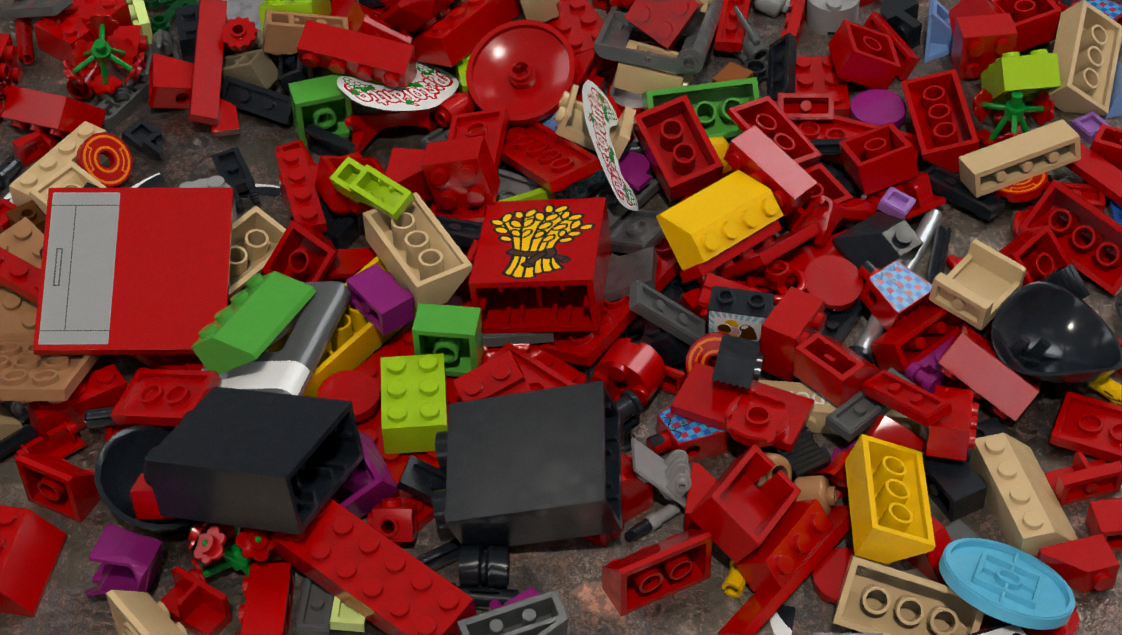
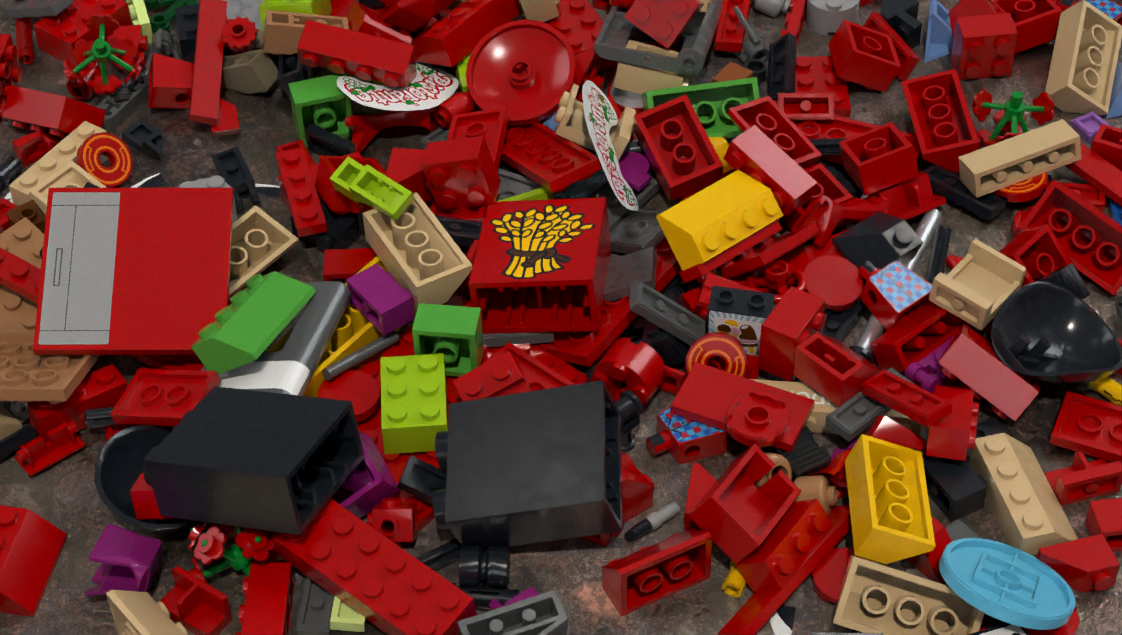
red slope [15,453,101,523] -> none
black plate [220,75,294,126] -> none
red slope [262,220,338,282] -> none
light grey hinge [631,437,692,507] -> none
black brick [712,334,764,389] -> none
magenta tile [850,89,907,128] -> none
medium lavender tile [876,186,916,220] -> none
lime brick [980,49,1061,104] -> none
none -> dark grey bar [322,331,399,380]

